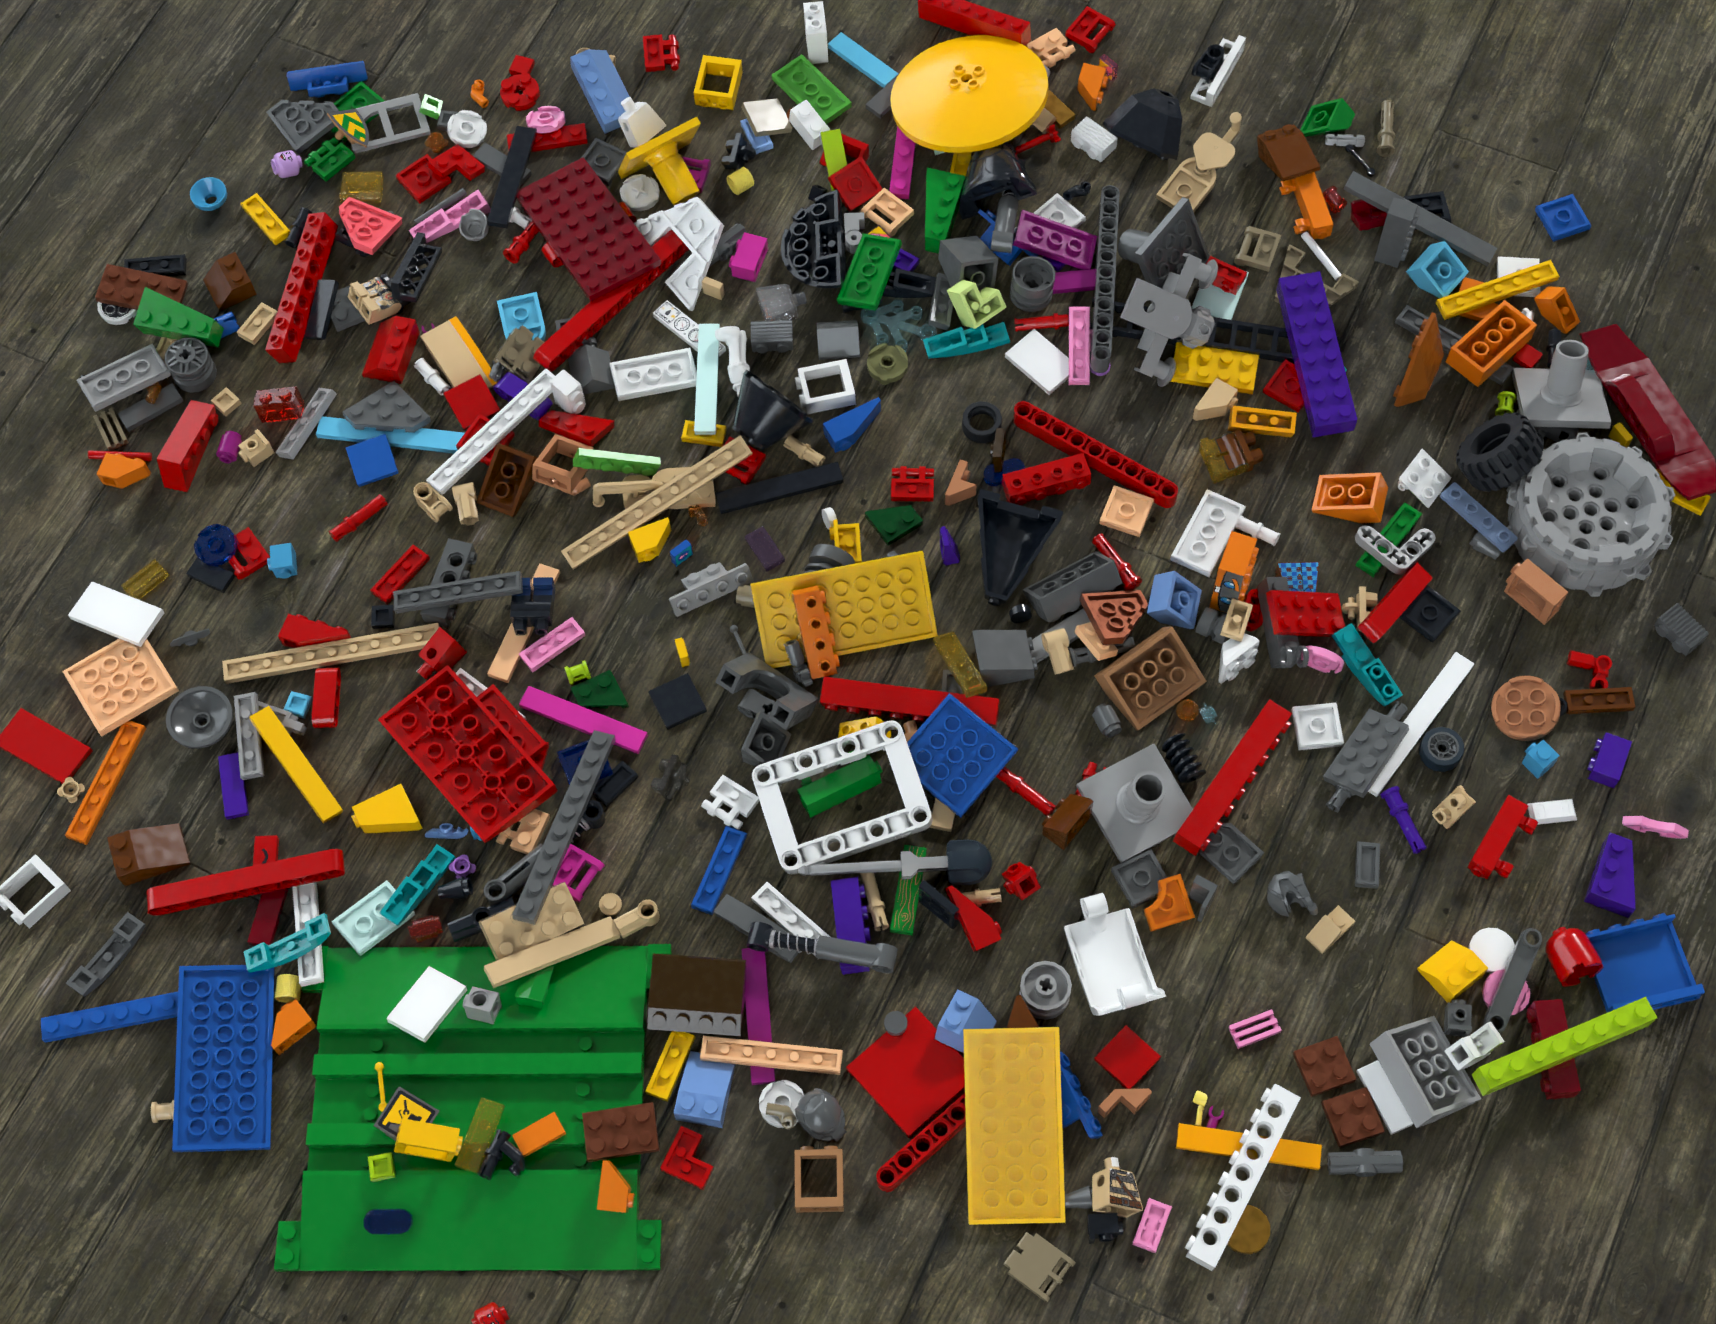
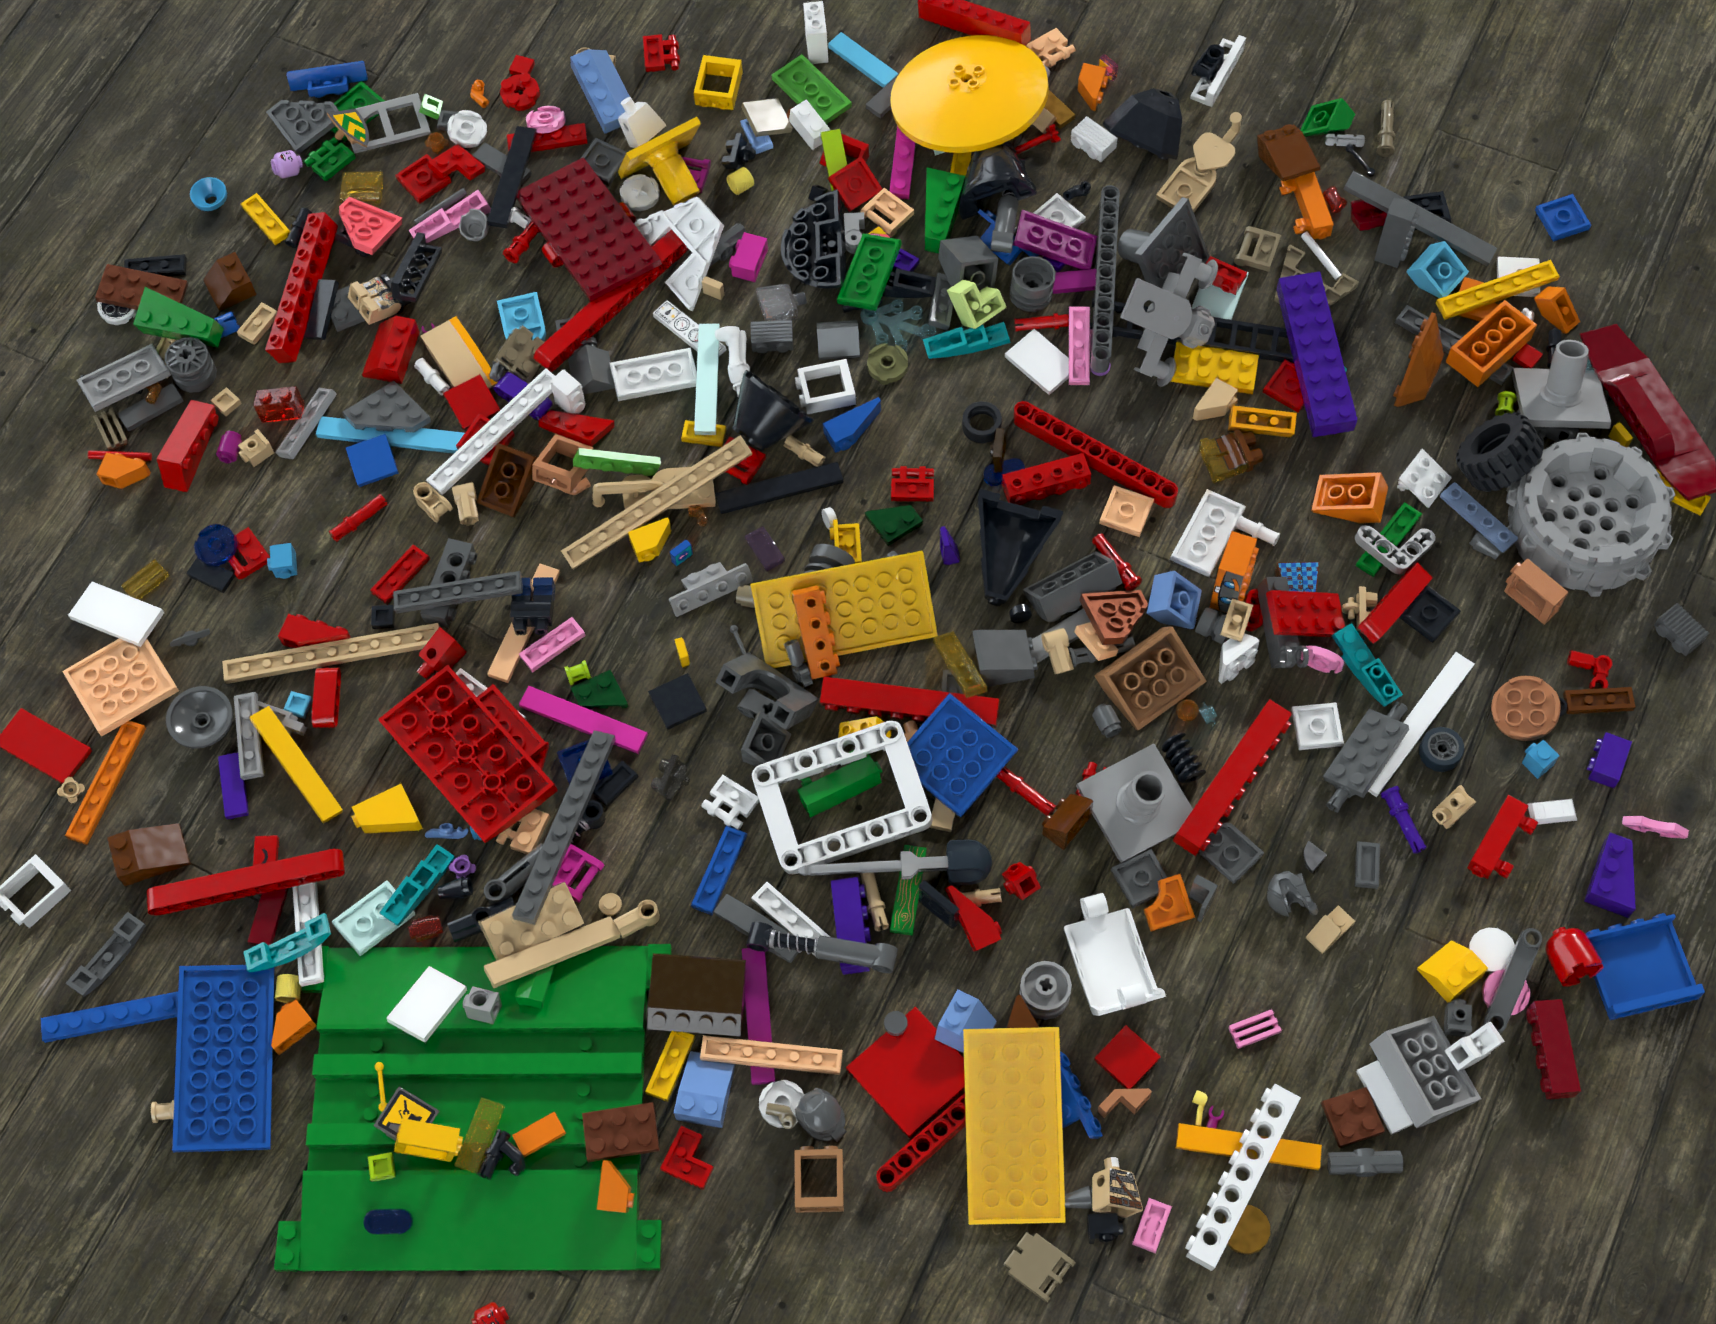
nougat slope [945,460,977,506] -> none
red plate [1065,6,1116,53] -> none
copper plate [1293,1036,1356,1097] -> none
lime brick [1472,997,1657,1096] -> none
none -> flat silver tile [1304,841,1327,873]

